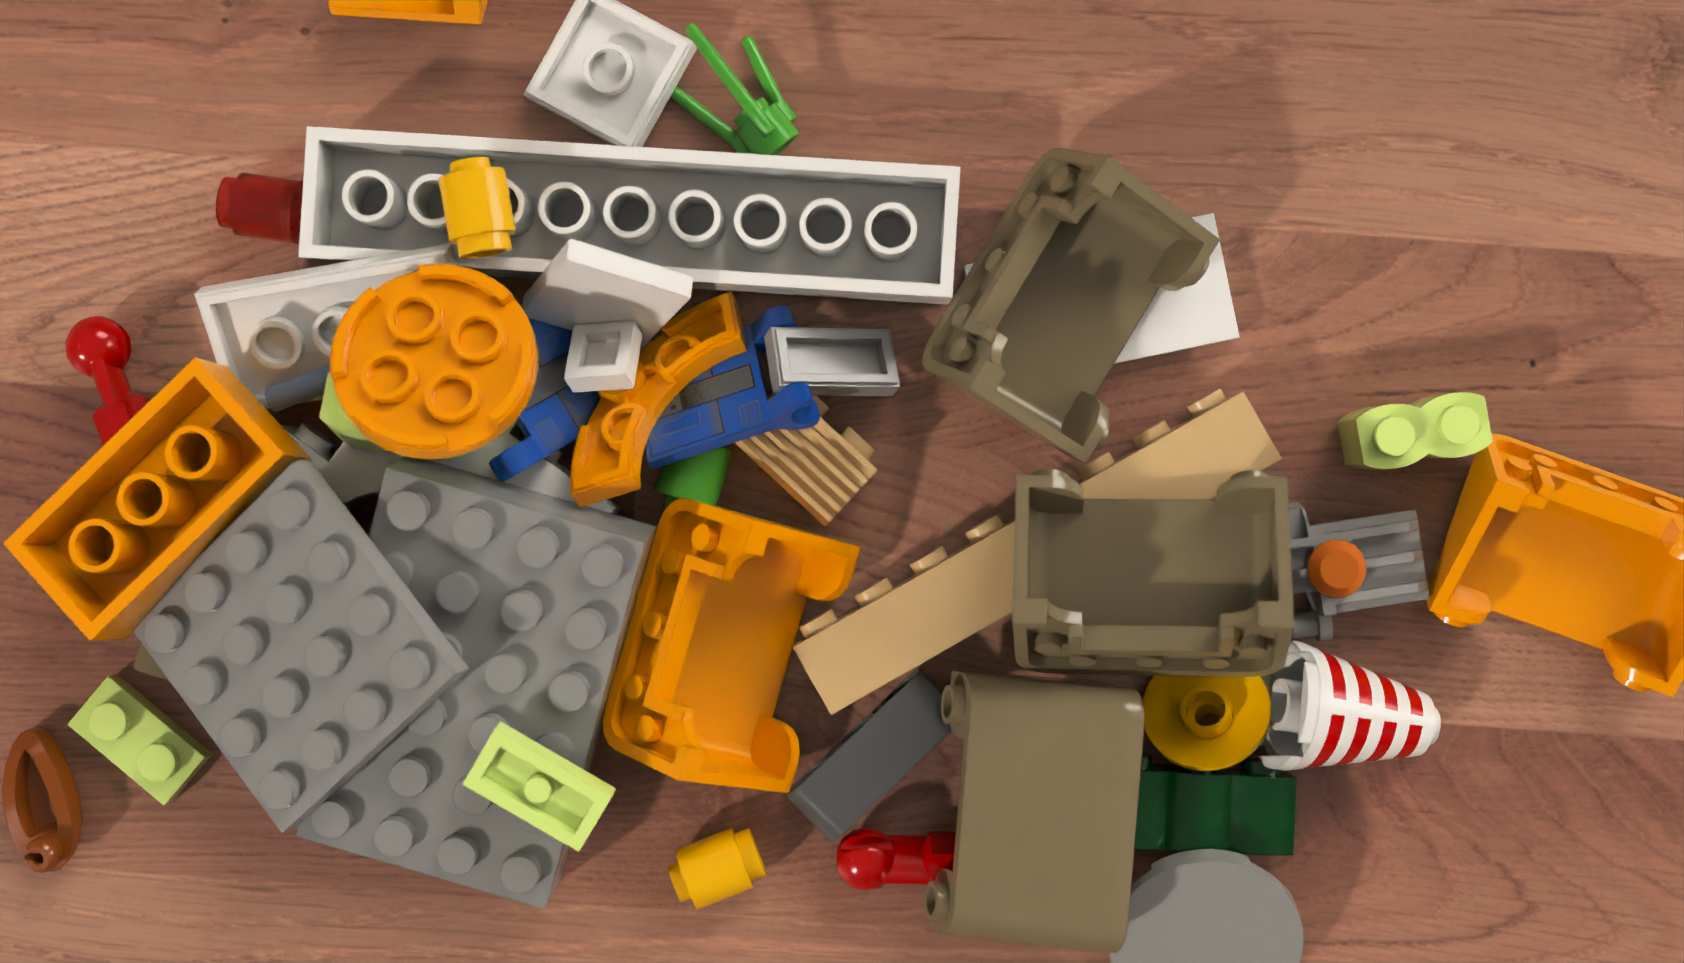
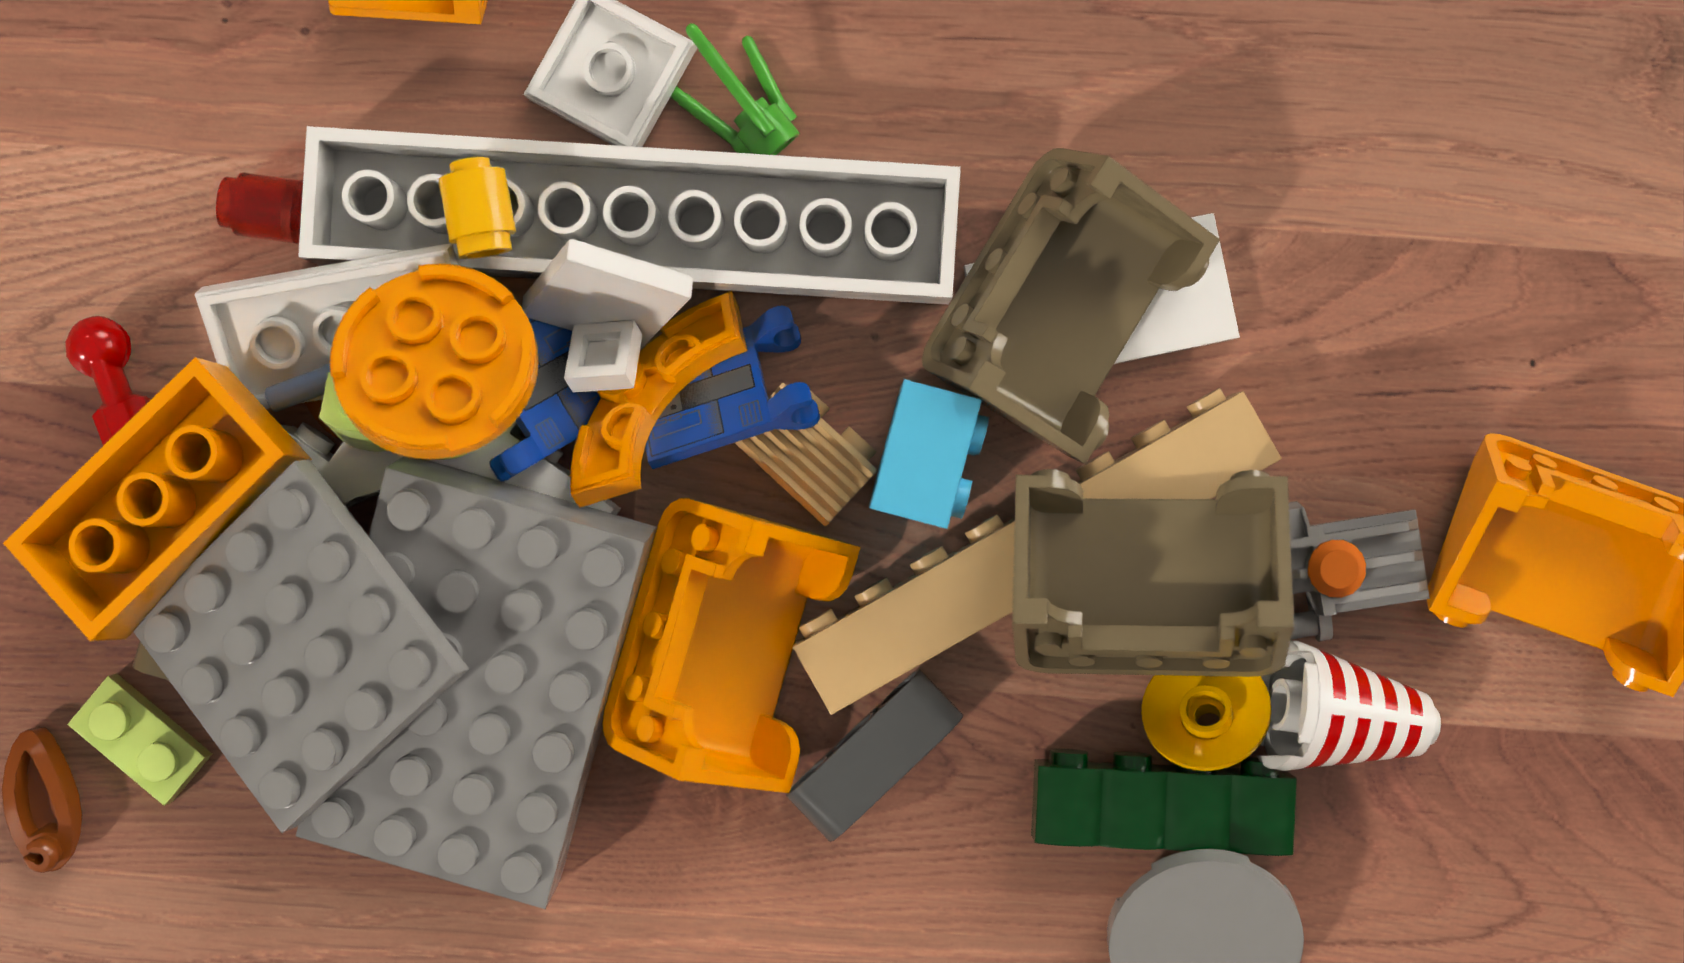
yellowish green plate [462,721,616,852] -> none
bright green brick [655,445,733,507] -> none
yellow brick [668,827,767,910] -> none
light grey tile [764,327,900,396] -> none
red piece [836,827,956,891] -> none
dark tan windscreen [924,670,1144,953] -> none
yellowish green brick [1337,392,1493,470] -> none
none -> medium azure brick [868,379,989,529]

